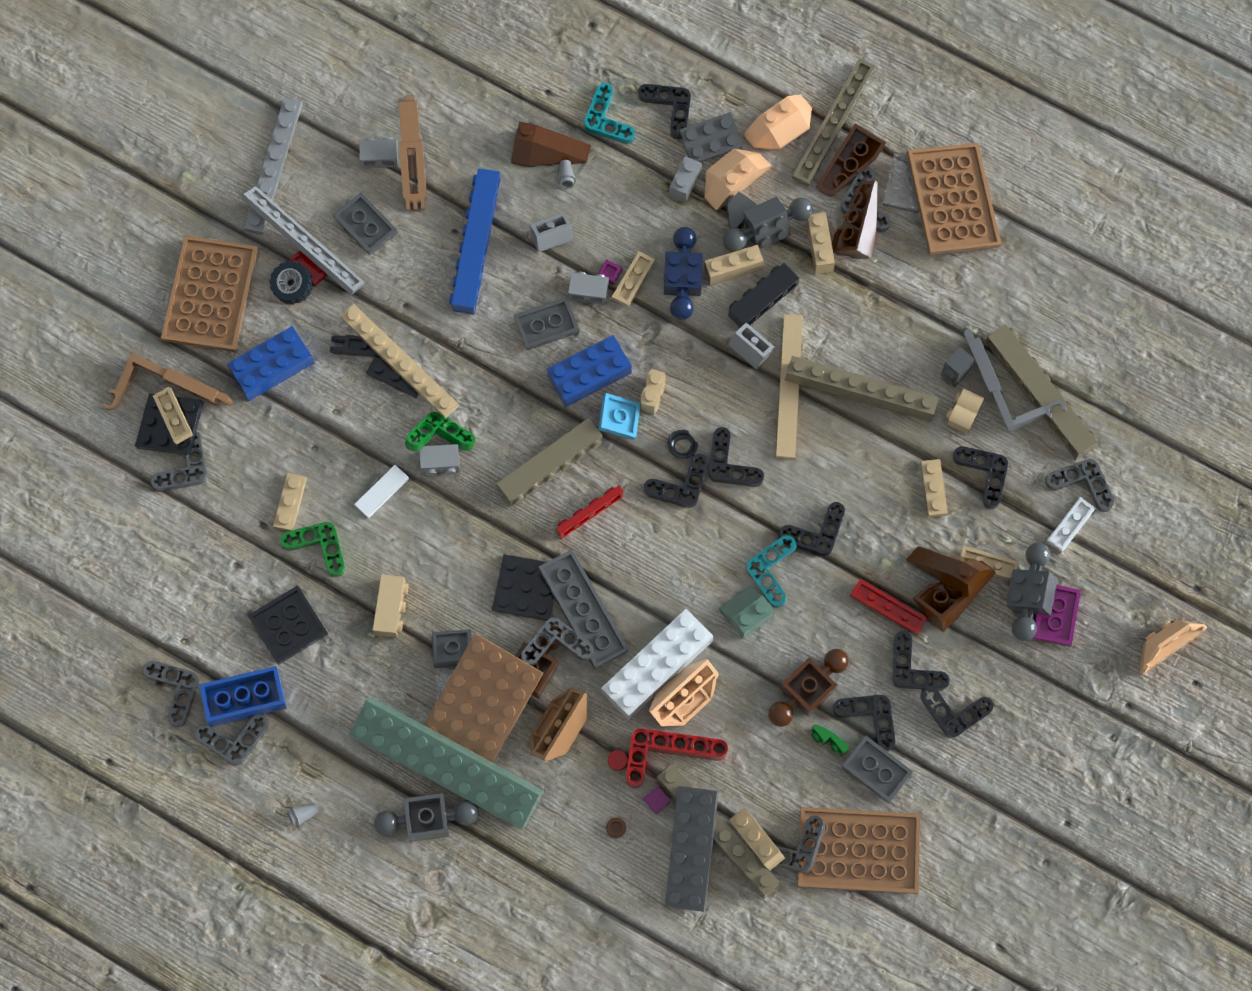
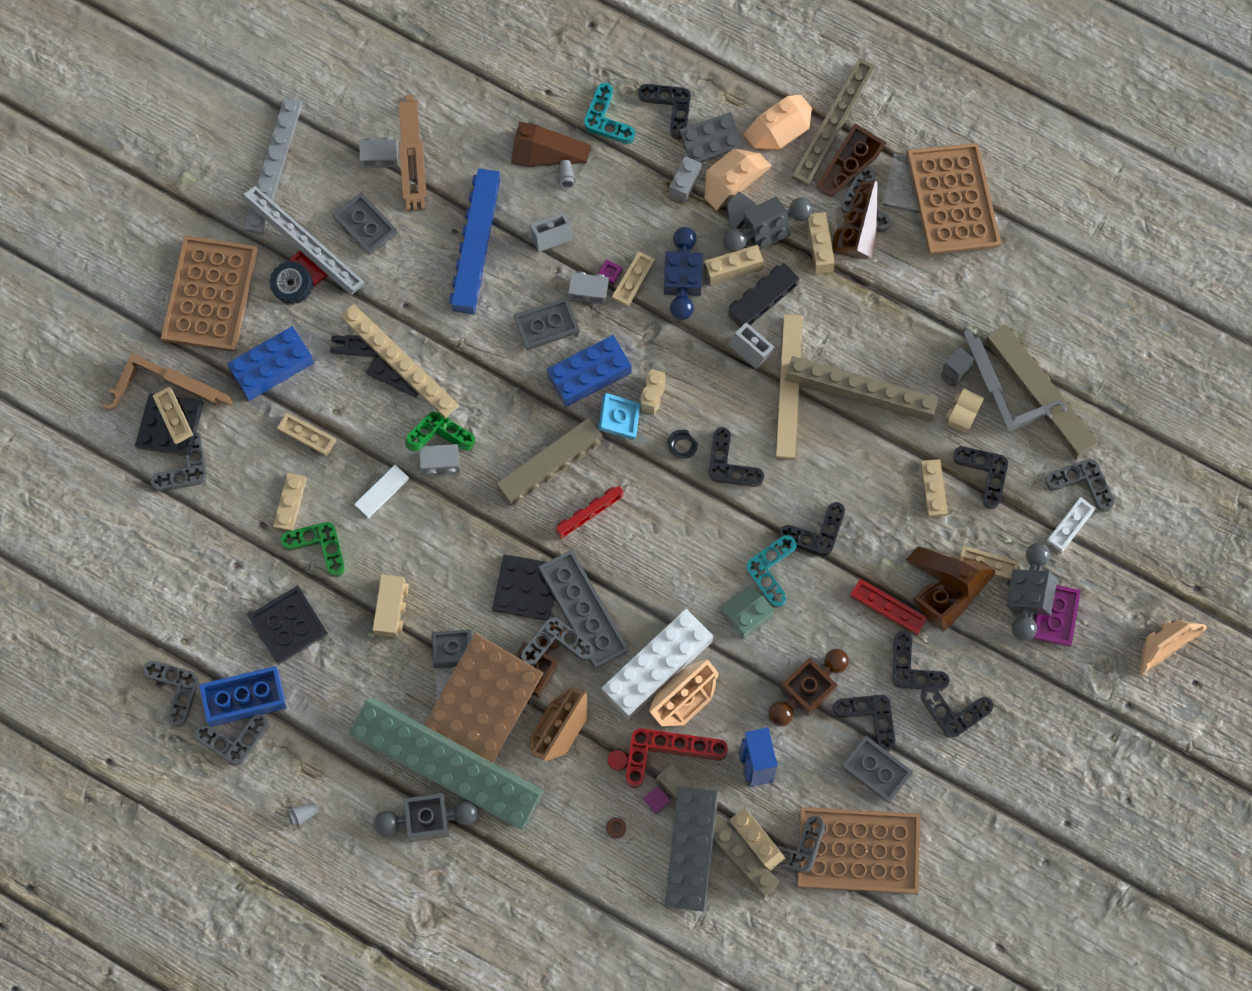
black beam [644,454,708,508] -> none
green slope [811,724,849,757] -> none
none -> tan plate [277,413,336,456]
none -> blue brick [739,727,778,787]

